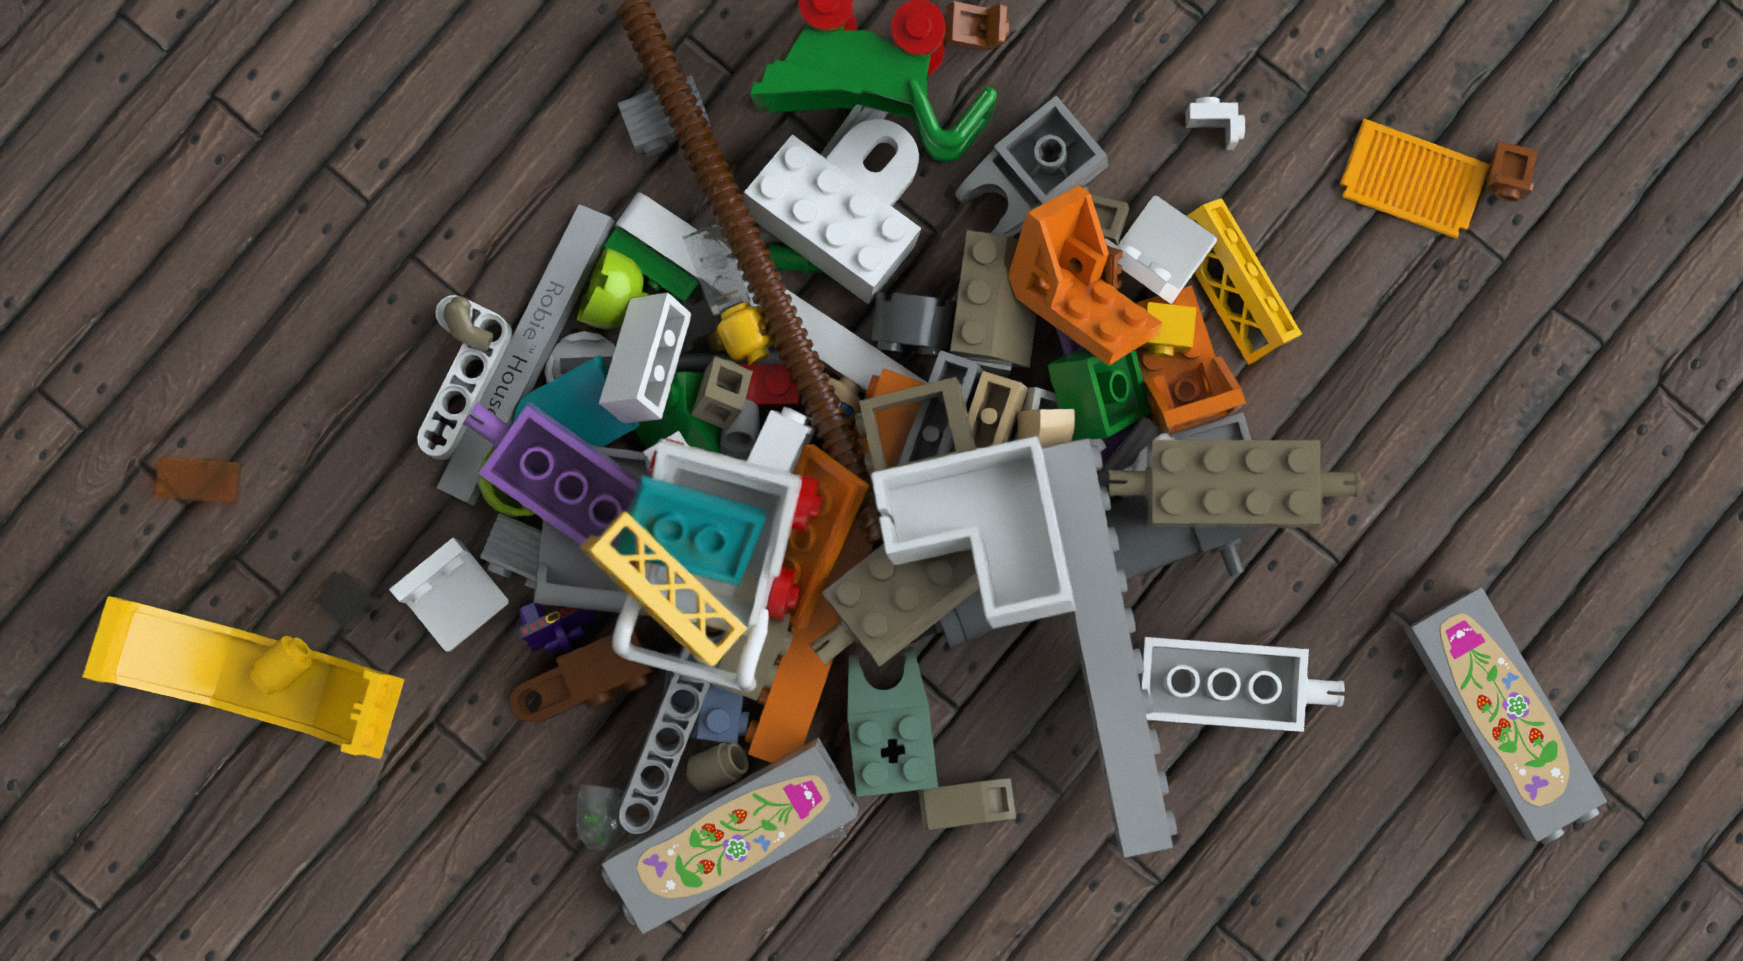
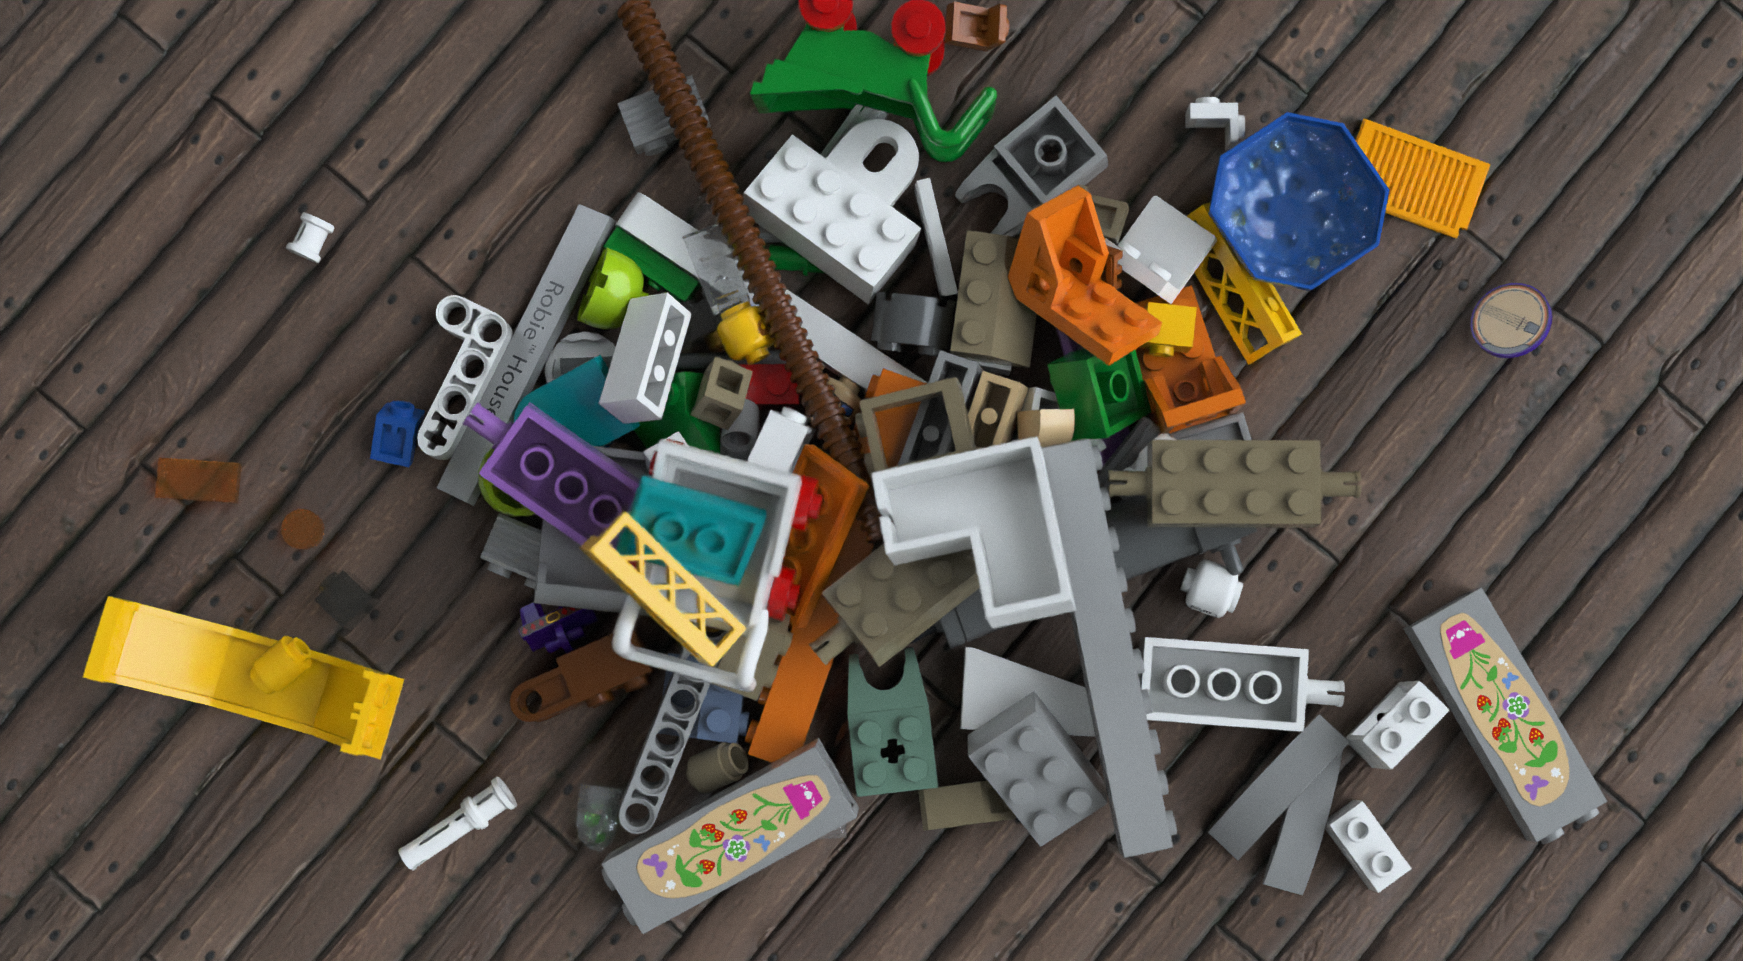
white bracket [389,538,509,652] -> none
dark tan arm [444,296,493,352] -> none
dark orange bracket [1485,141,1538,202] -> none
none -> clear orange tile [281,509,324,550]
none -> white bush [286,212,335,263]
none -> blue bracket [370,401,425,468]
none -> white pin [398,776,517,871]
none -> white tile [914,178,958,303]
none -> white slope [960,647,1095,737]
none -> light grey brick [968,691,1108,847]
none -> white head [1180,560,1243,618]
none -> clear light blue rock [1208,112,1389,291]
none -> light grey slope [1208,714,1350,860]
none -> light grey slope [1262,727,1343,896]
none -> white brick [1325,800,1412,893]
none -> white window [1345,681,1450,770]
none -> piece [1470,283,1552,358]

